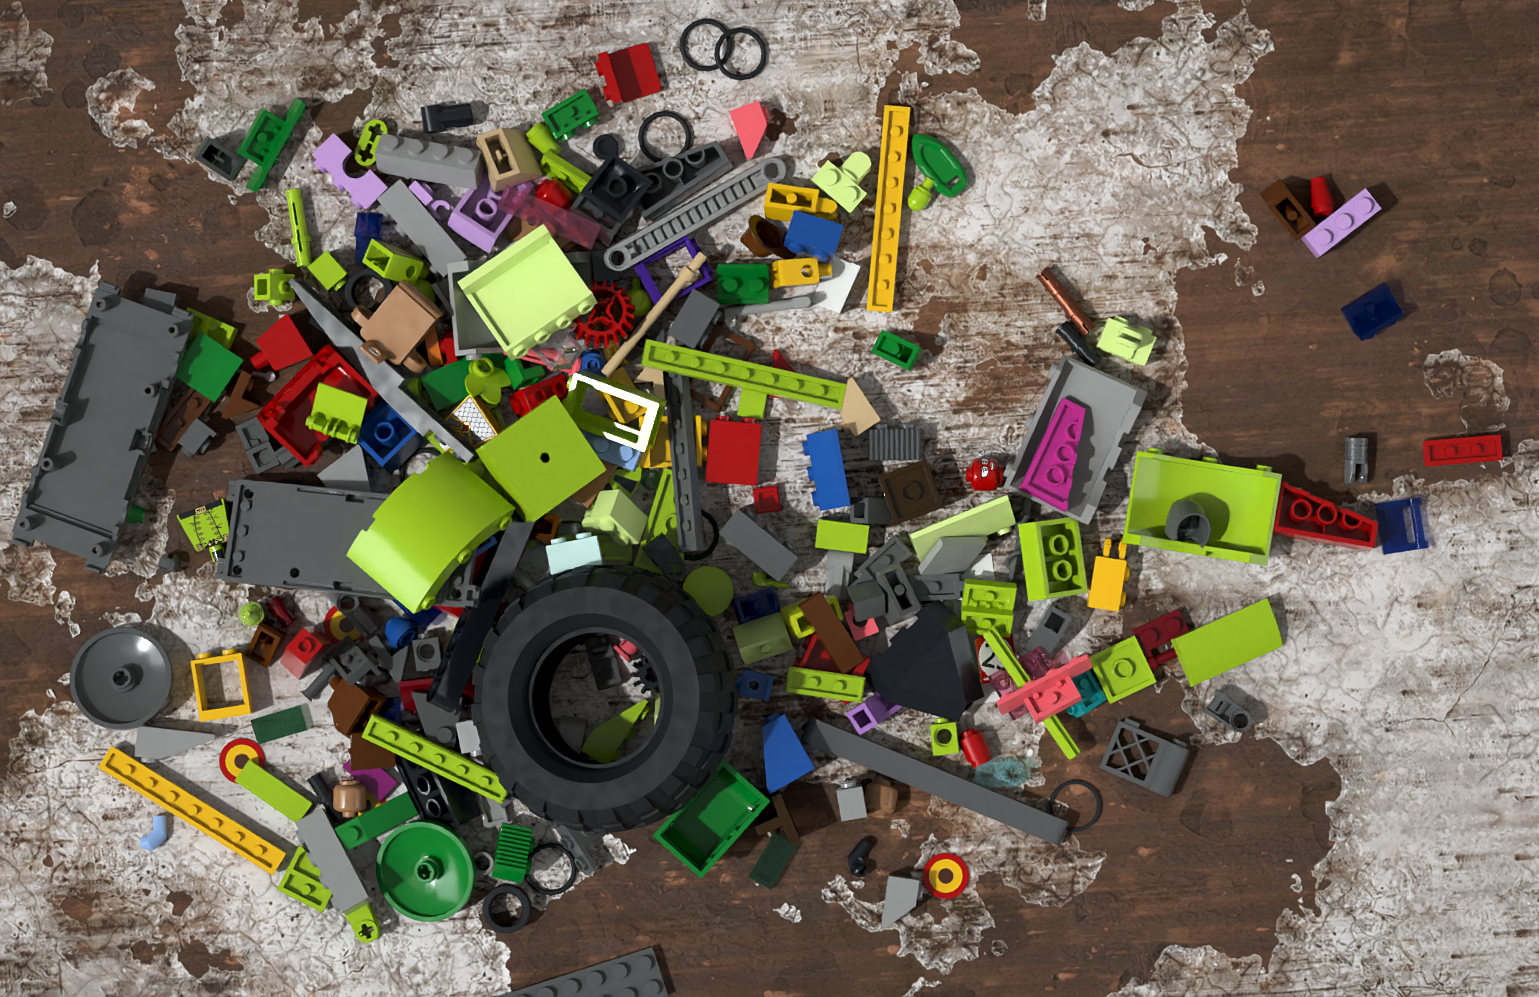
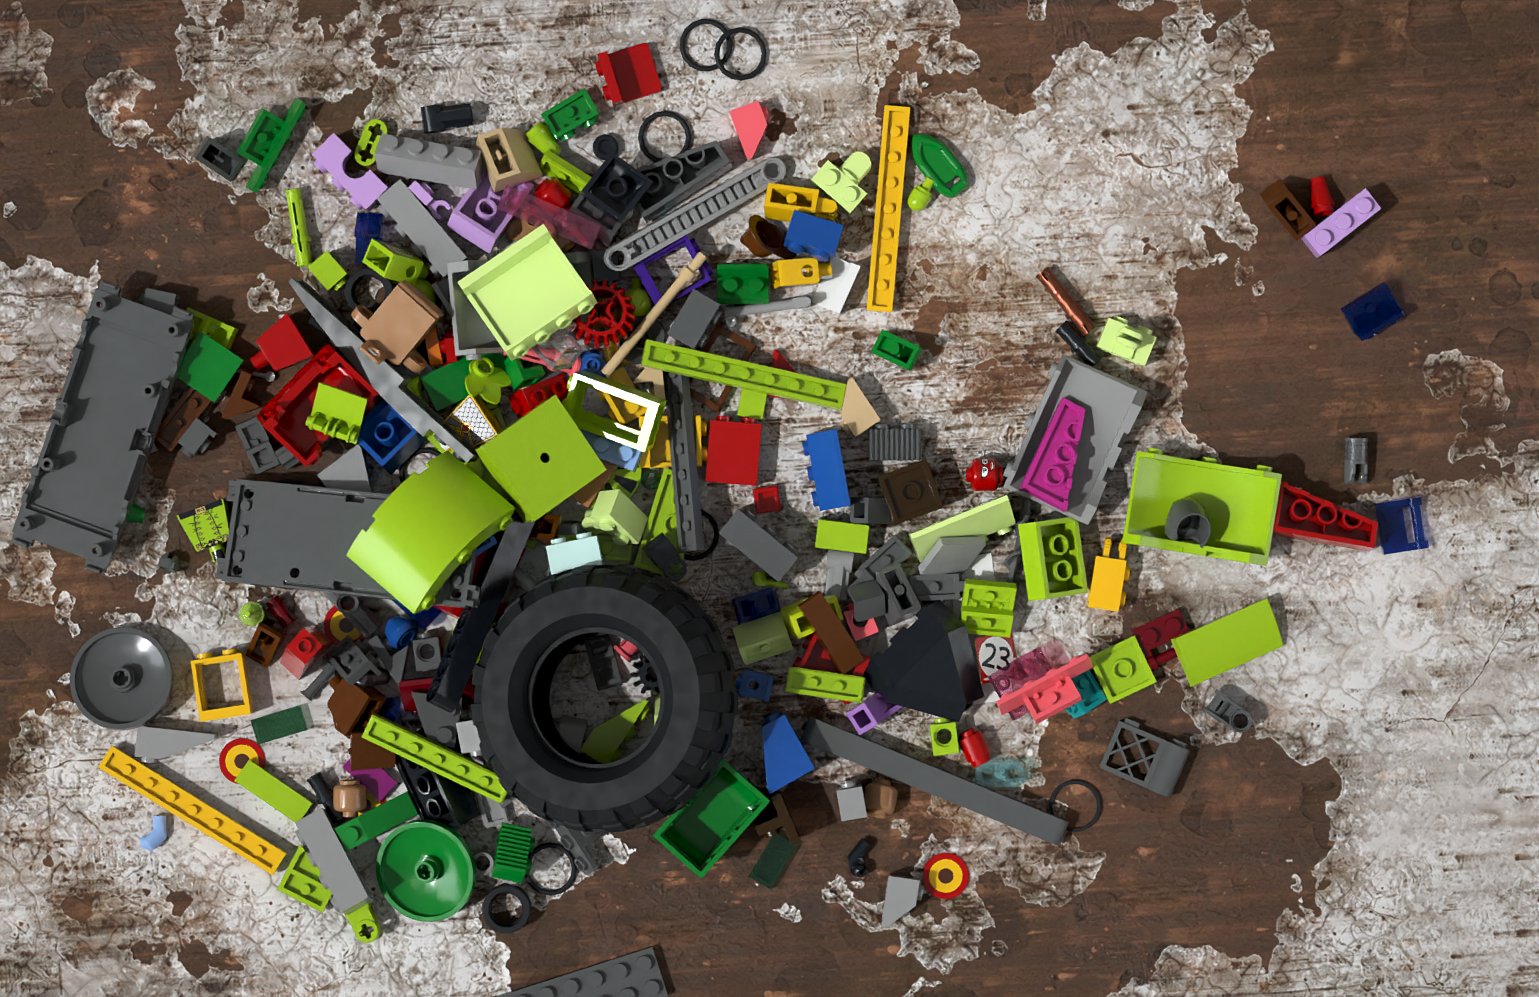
lime brick [254,269,295,306] -> none
lime tile [683,566,734,617] -> none
lime axle [983,628,1081,759] -> none
dark grey slope [1023,604,1073,661] -> none
red plate [1422,434,1503,467] -> none

